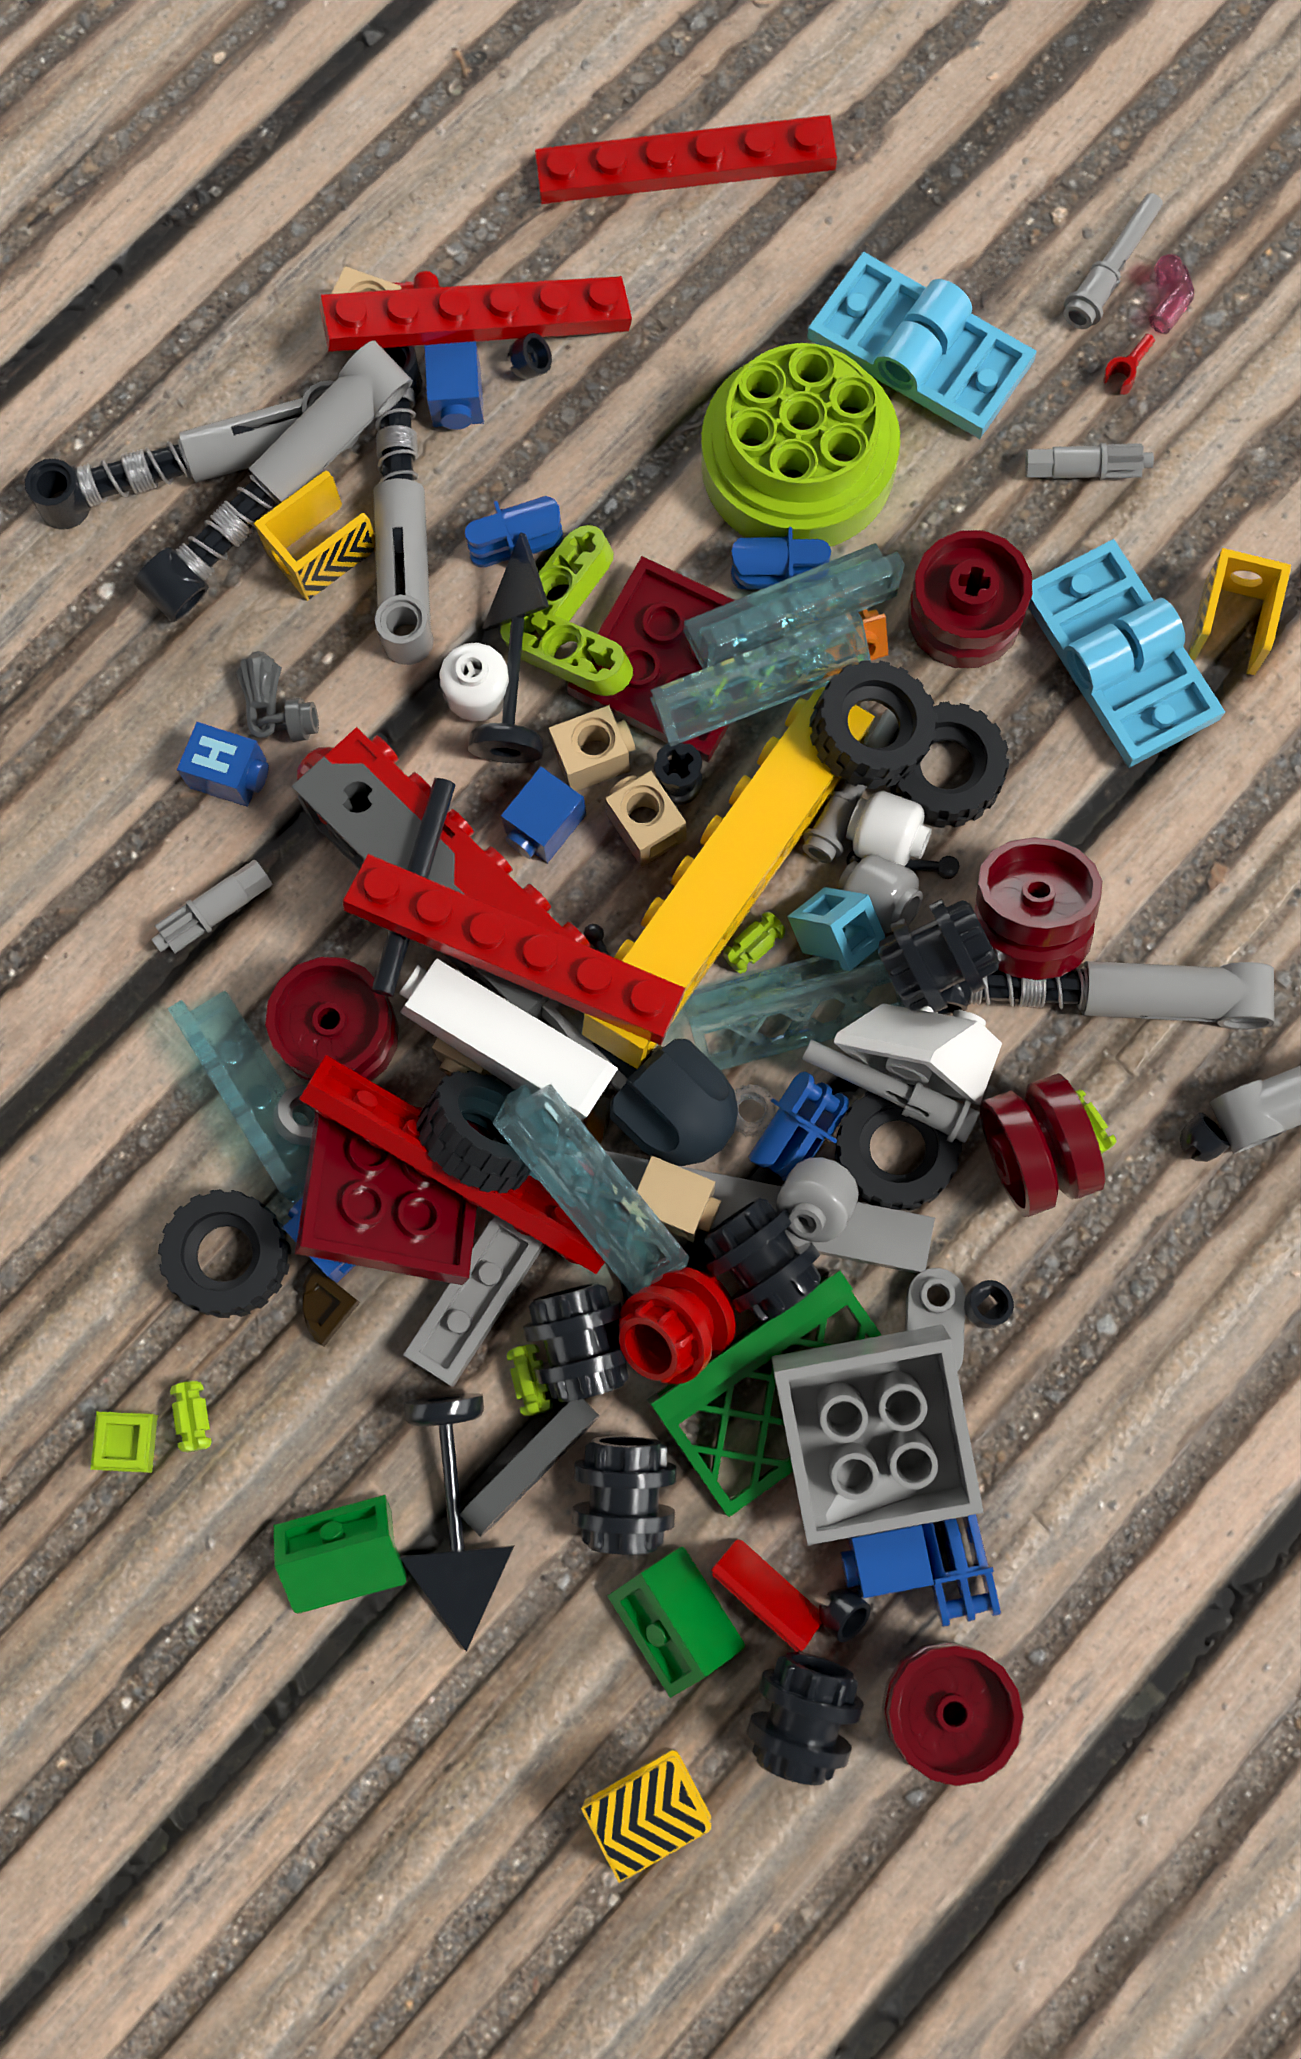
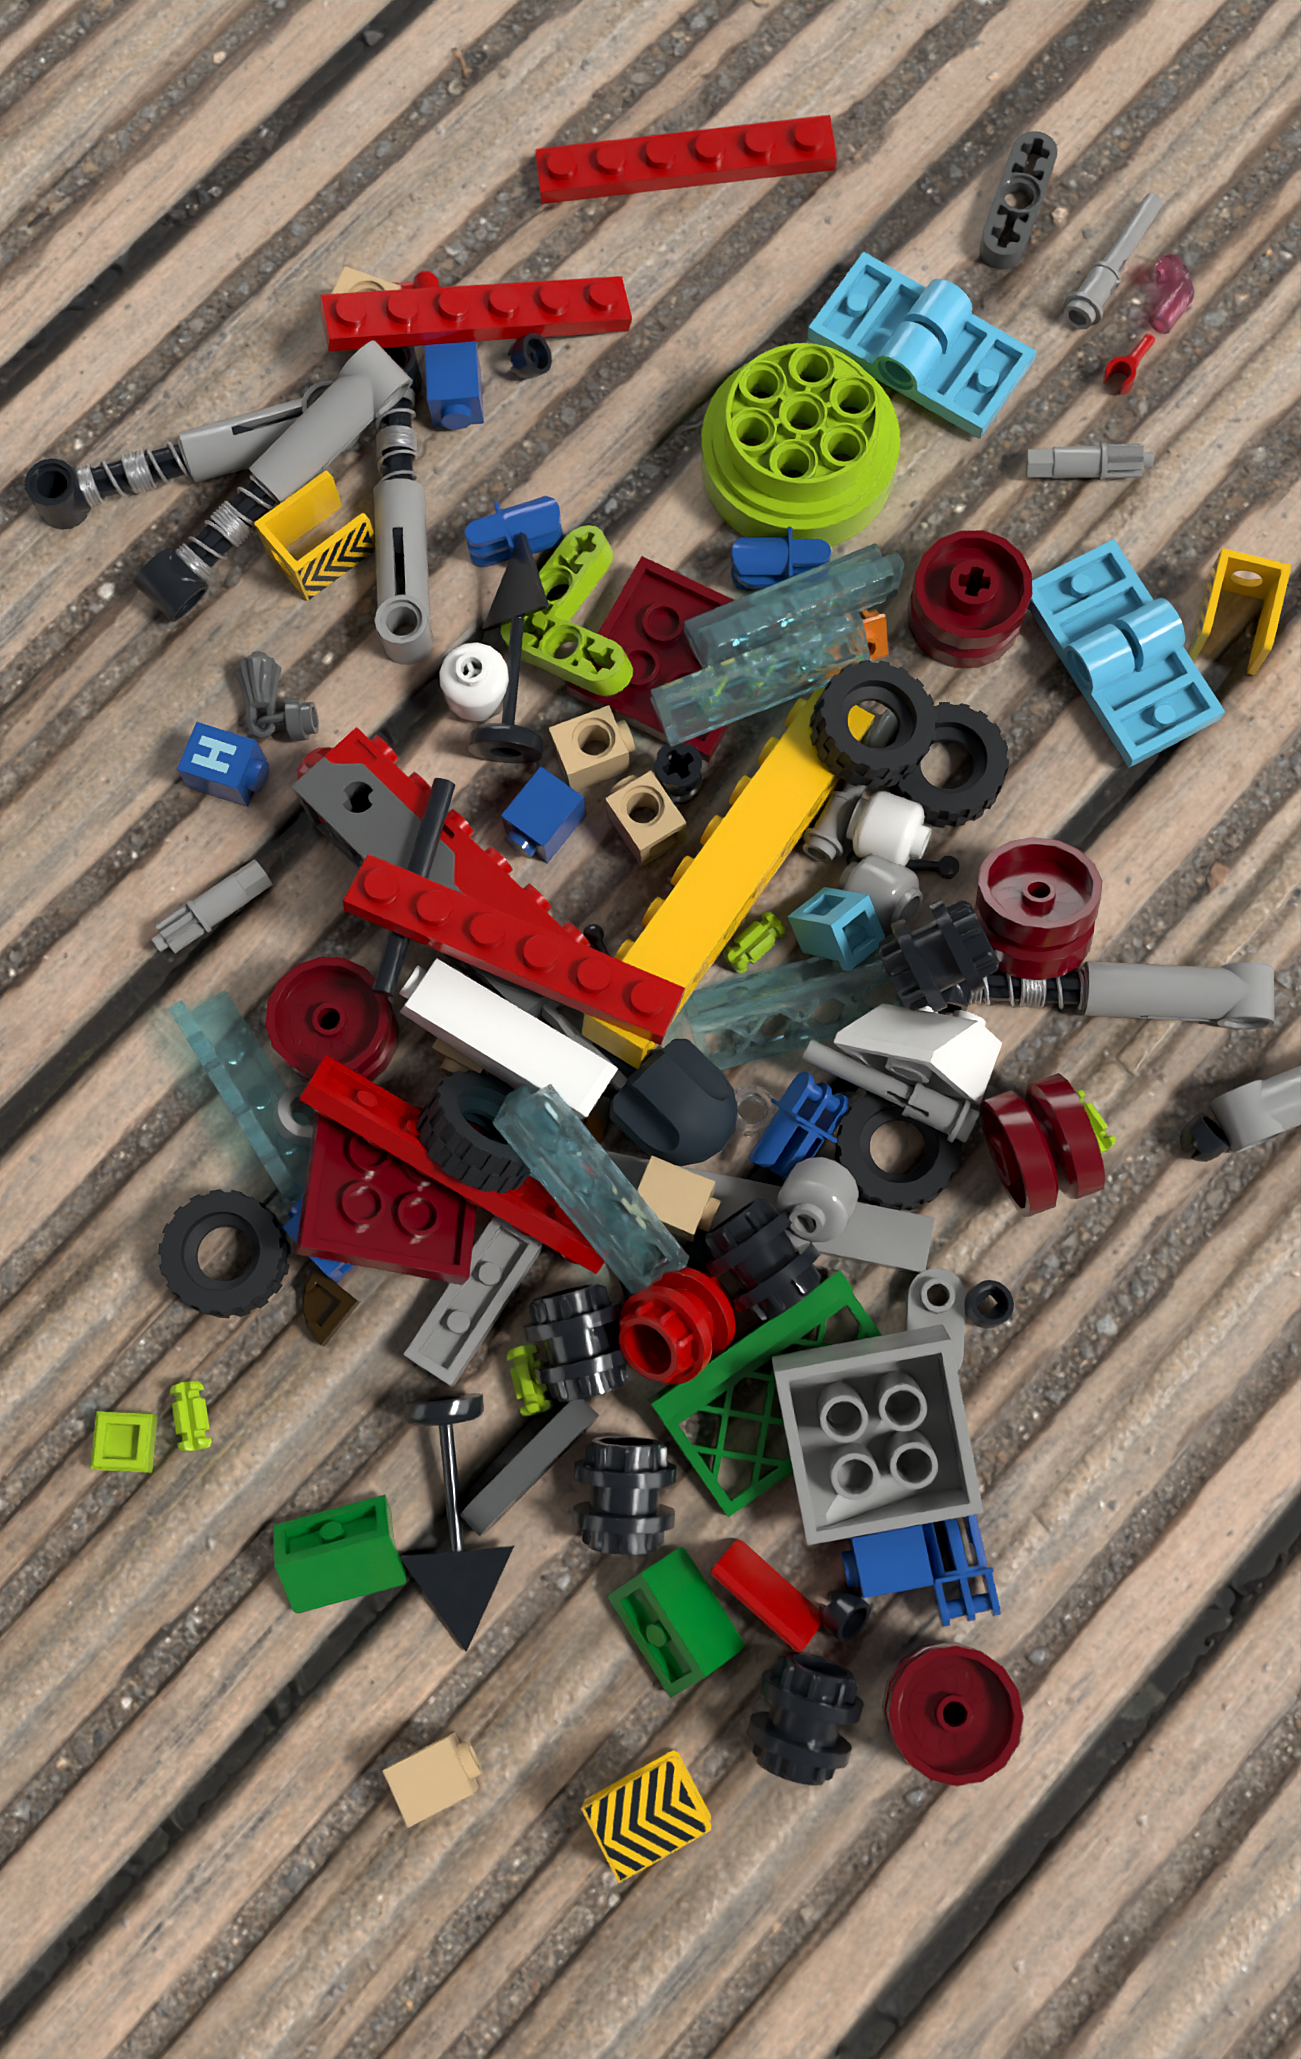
none -> tan brick [382,1732,483,1828]
none -> dark grey beam [979,131,1058,270]

